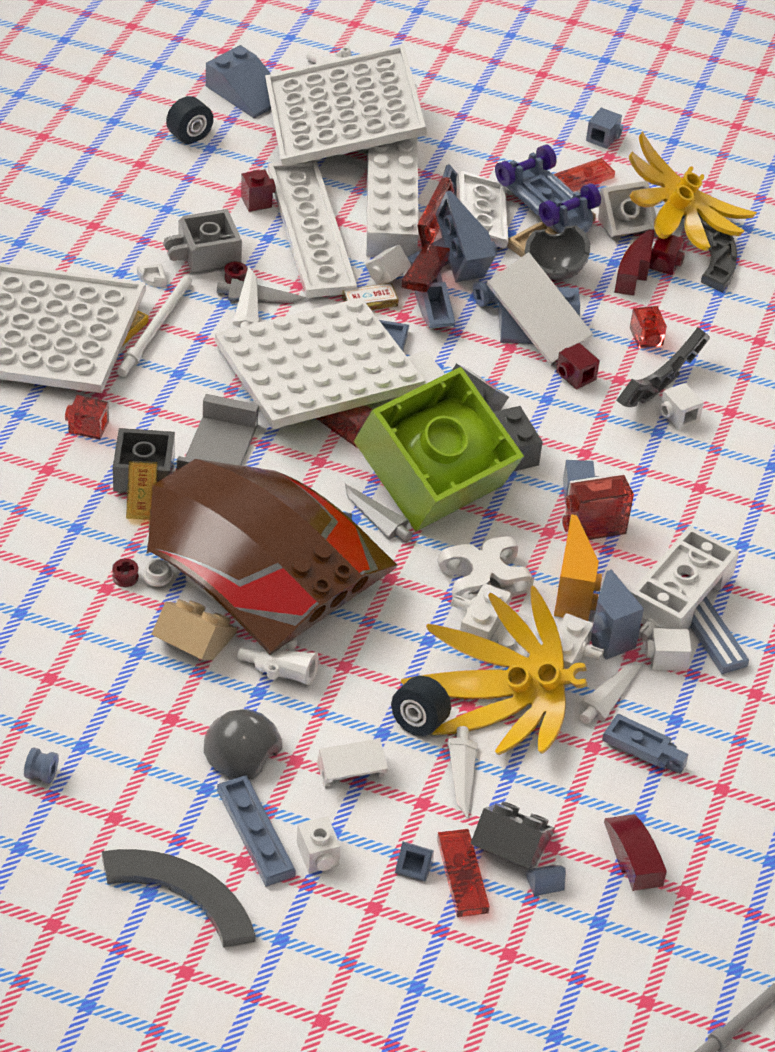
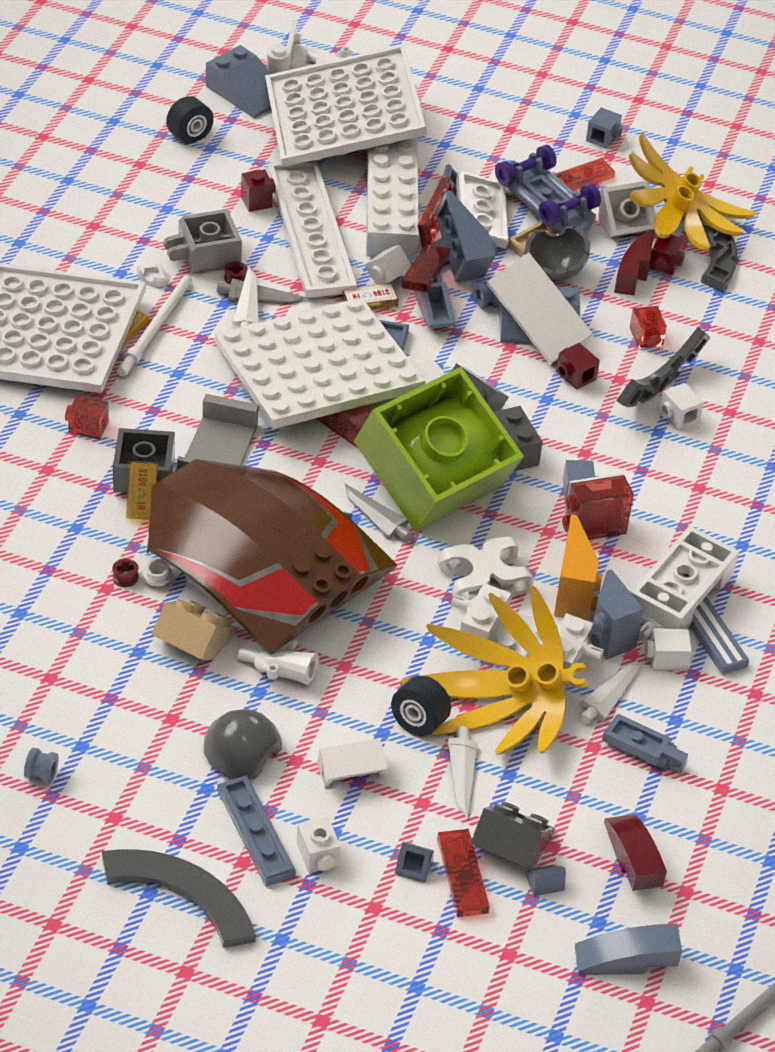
none -> white door [266,20,302,74]
none -> sand blue slope [575,923,682,975]

